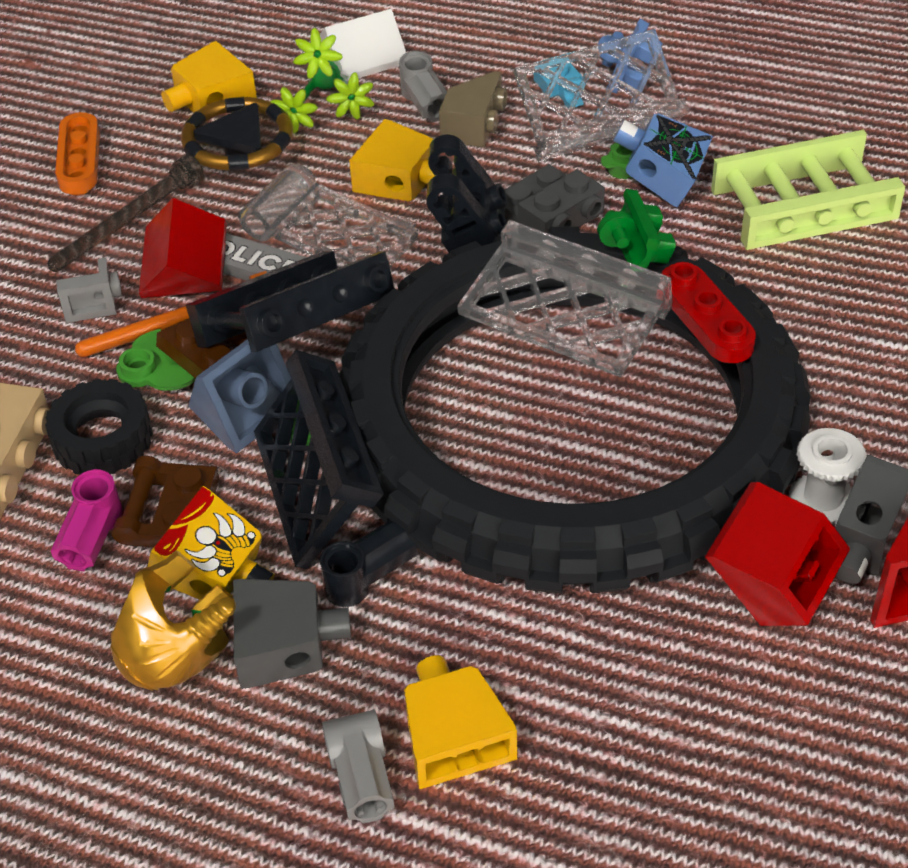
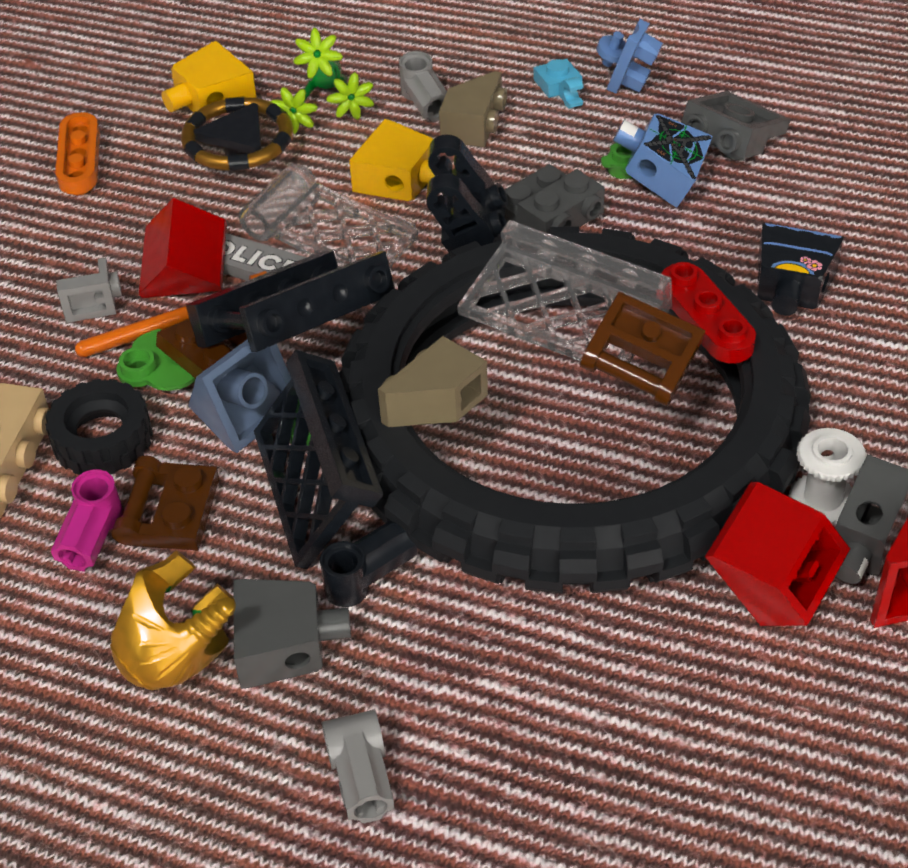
clear smoke piece [47,154,205,272] -> none
torso [148,486,275,600] -> none
white slope [320,8,406,81] -> none
yellow torso [404,655,517,790] -> none
clear fence [513,29,689,163] -> none
green hips [597,189,676,275] -> none
yellowish green fence [711,130,905,250] -> none
none -> dark tan slope [378,336,488,427]
none -> reddish brown plate [580,292,706,407]
none -> dark grey plate [681,91,791,161]
none -> black torso [757,222,844,316]

